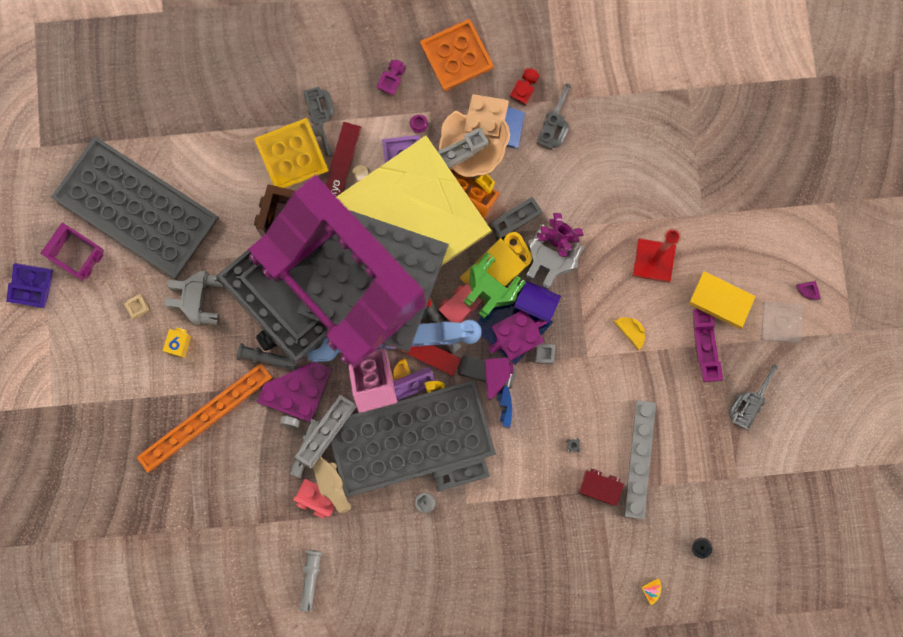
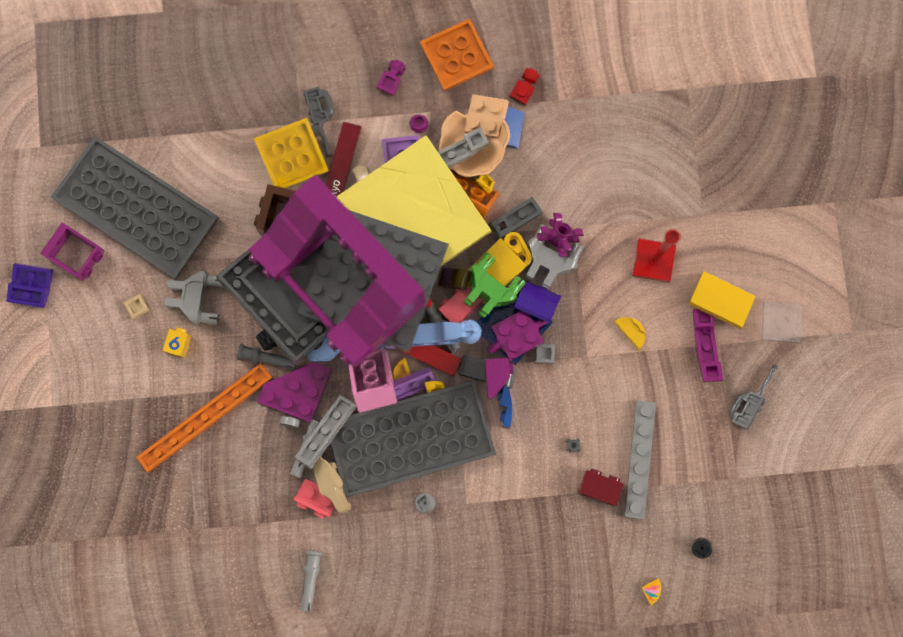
dark grey plate [432,458,490,492] -> none
dark grey piece [537,83,571,150] -> none
magenta tile [796,281,821,300] -> none
none -> dark brown tile [438,268,472,290]

